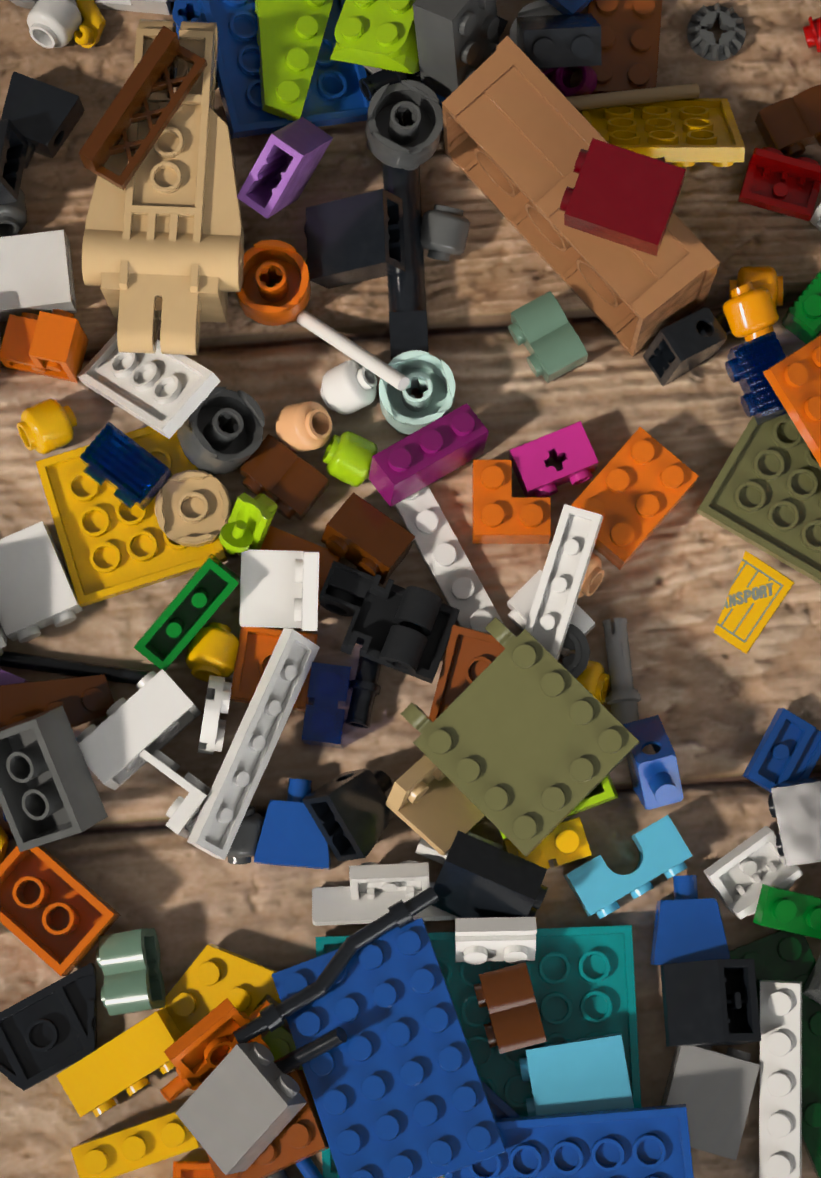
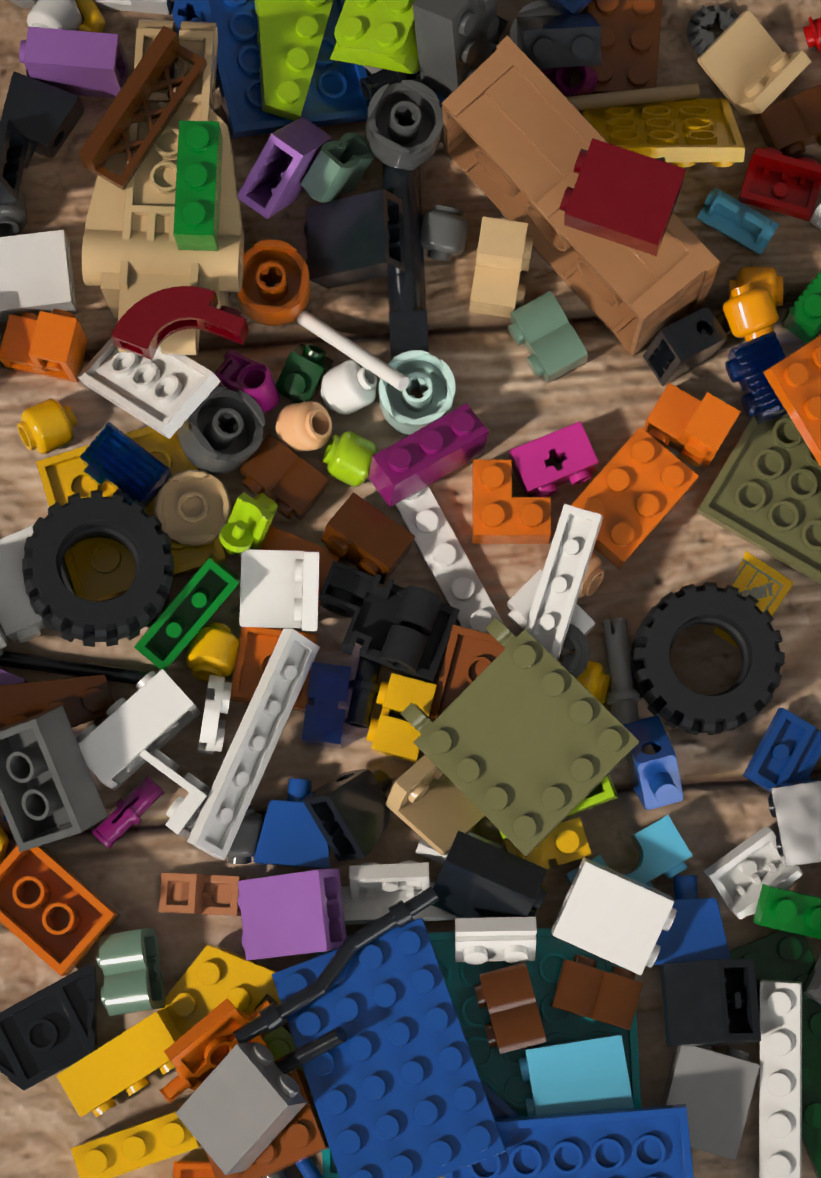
none -> medium lavender brick [19,27,128,98]
none -> black tyre [22,490,174,647]
none -> magenta pin [92,775,165,849]
none -> dark red arch [111,286,249,360]
none -> nougat slope [159,873,246,916]
none -> green brick [173,120,223,251]
none -> magenta piece [214,349,280,413]
none -> medium lavender brick [238,869,347,961]
none -> dark green bracket [276,343,334,403]
none -> sand green brick [300,132,375,202]
none -> yellow piece [366,673,437,763]
none -> tan brick [469,216,534,318]
none -> reddish brown brick [550,954,643,1030]
none -> white brick [551,857,677,975]
none -> black tyre [630,582,785,735]
none -> orange brick [643,383,741,468]
none -> medium azure hinge [696,187,780,256]
none -> tan bracket [697,10,812,116]

